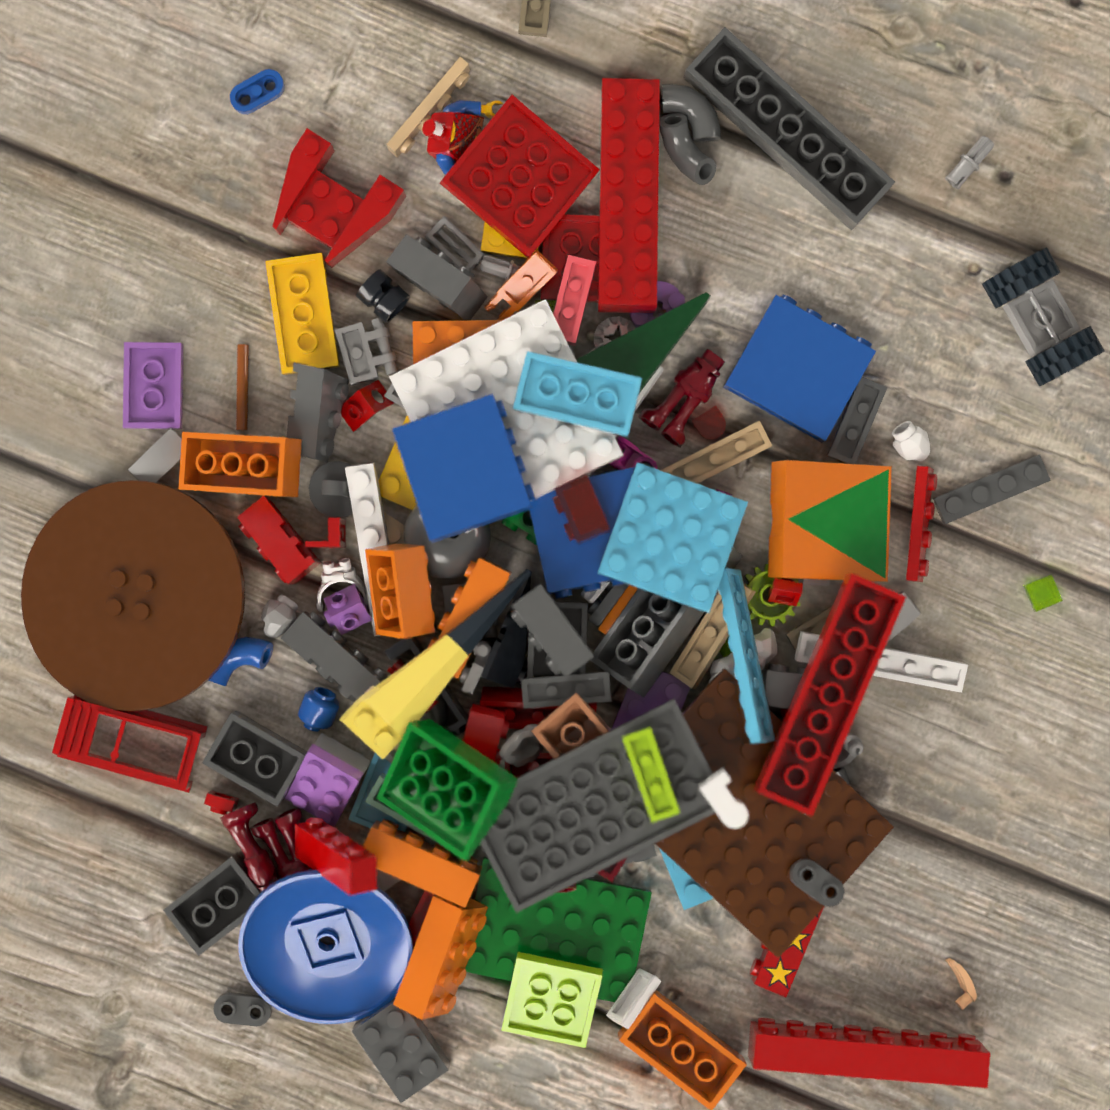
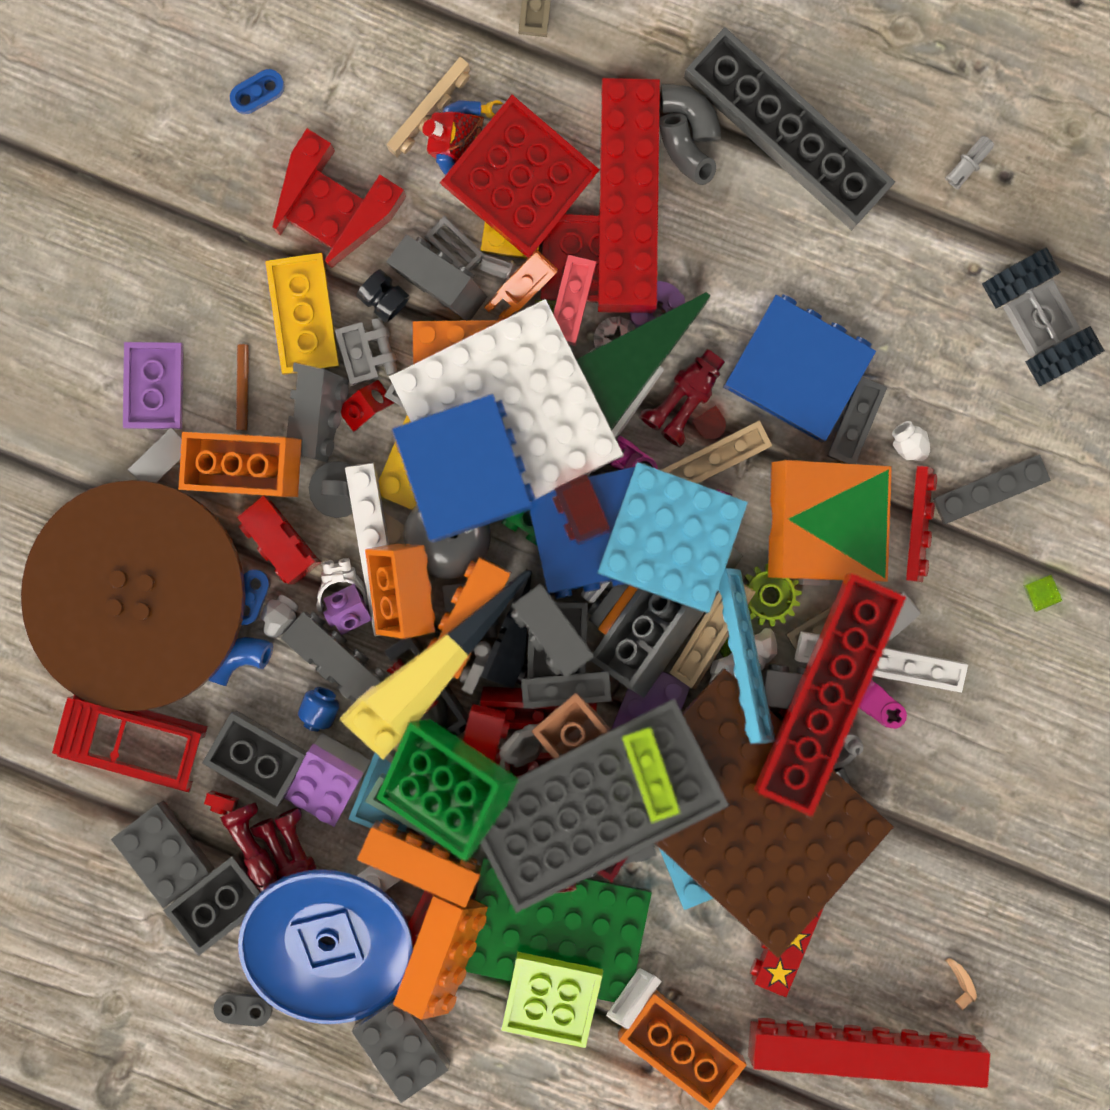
red brick [295,817,377,896] -> none
red panel [305,518,346,548] -> none
medium azure plate [513,351,642,437] -> none
white leg [699,768,748,828] -> none
red plate [768,578,803,606] -> none
dark grey plate [789,859,845,907] -> none
none -> dark grey brick [111,800,215,908]
none -> blue plate [242,570,270,625]
none -> dark pink piece [859,680,907,729]

